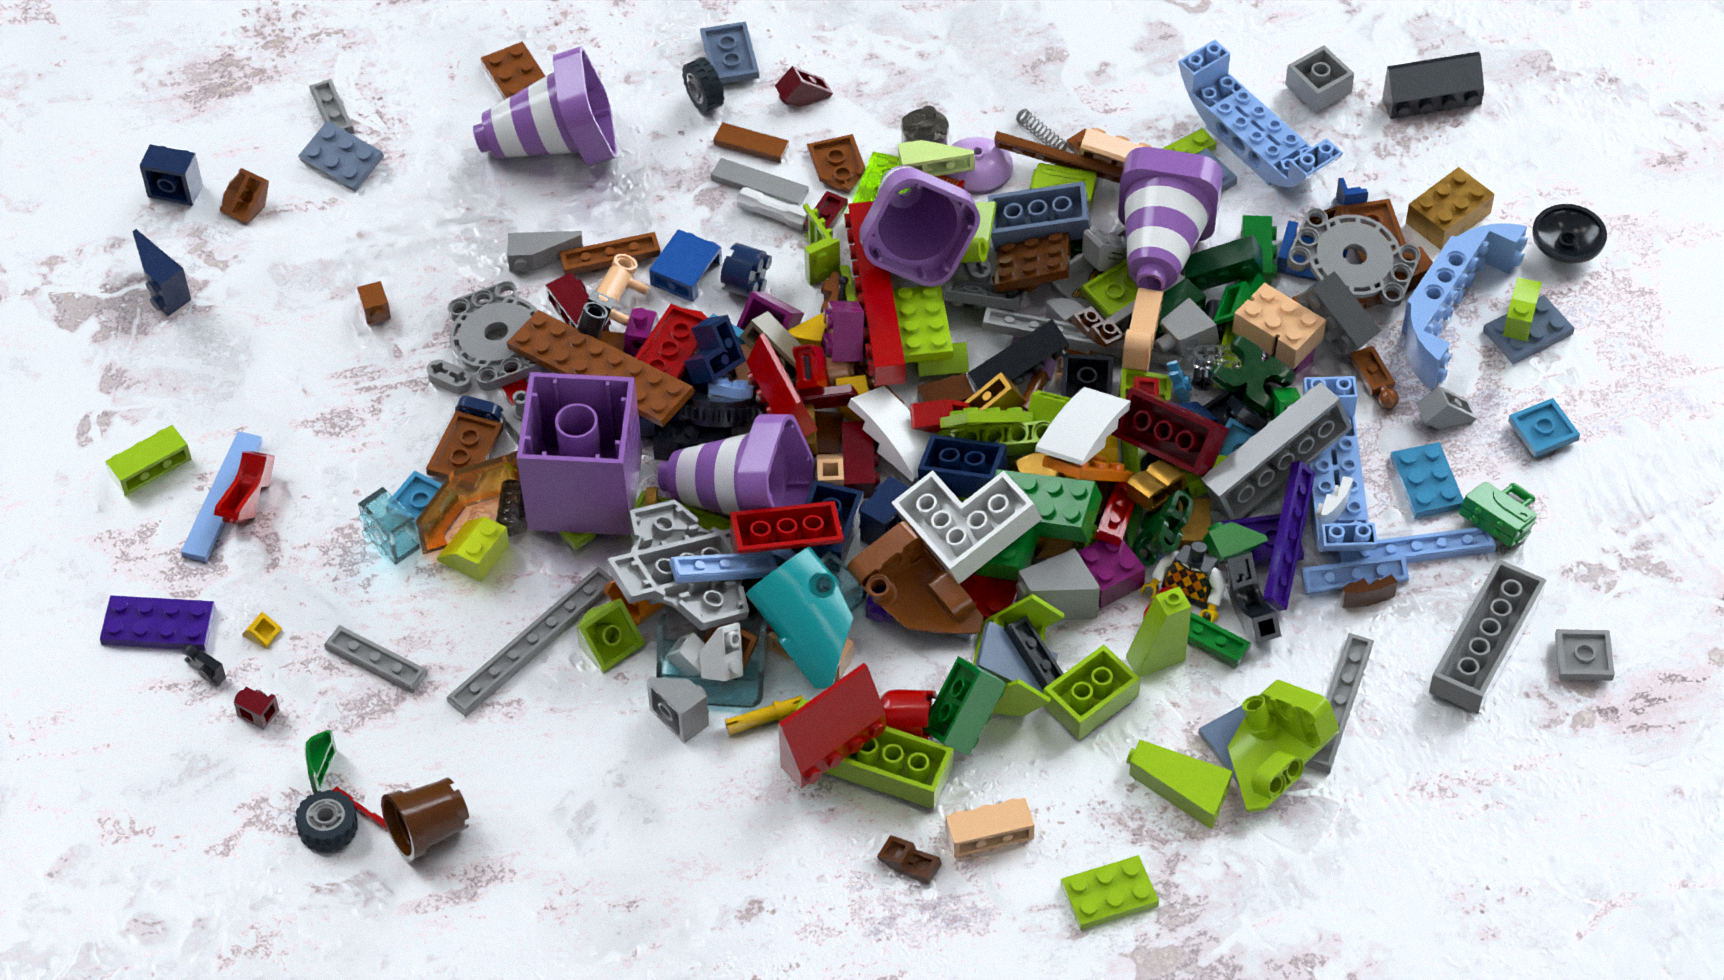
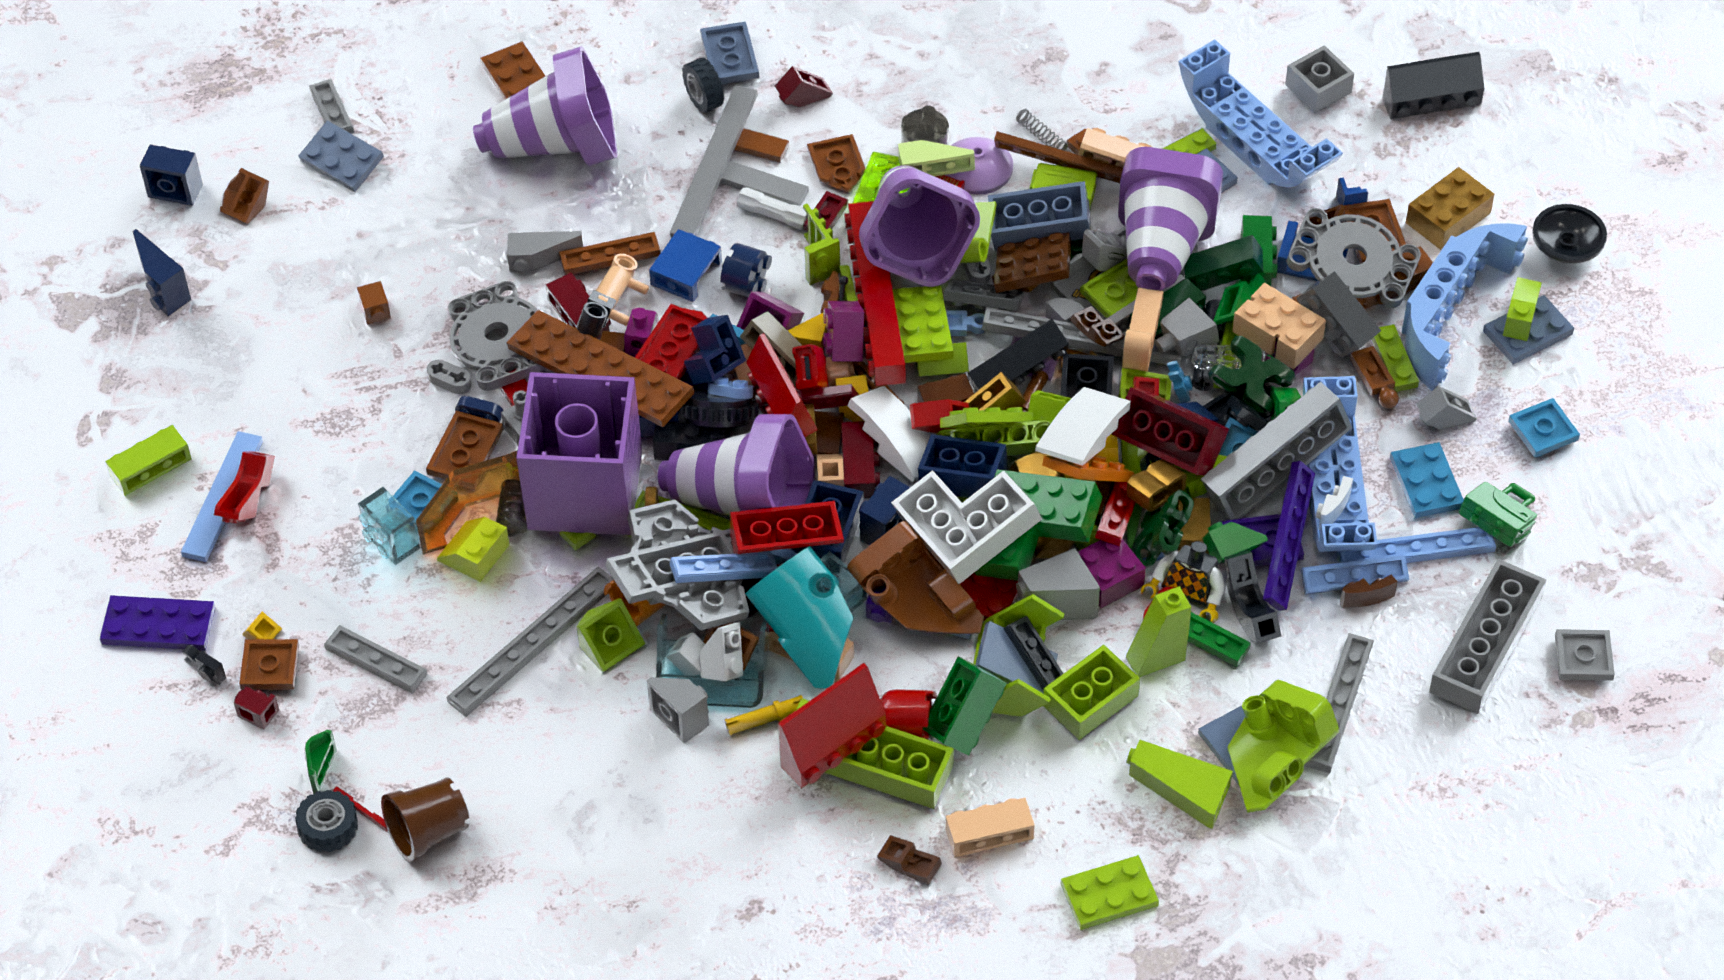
none -> dark orange plate [239,639,299,690]
none -> light grey tile [670,85,758,238]
none -> light blue plate [946,310,985,336]
none -> lime plate [1371,324,1419,392]

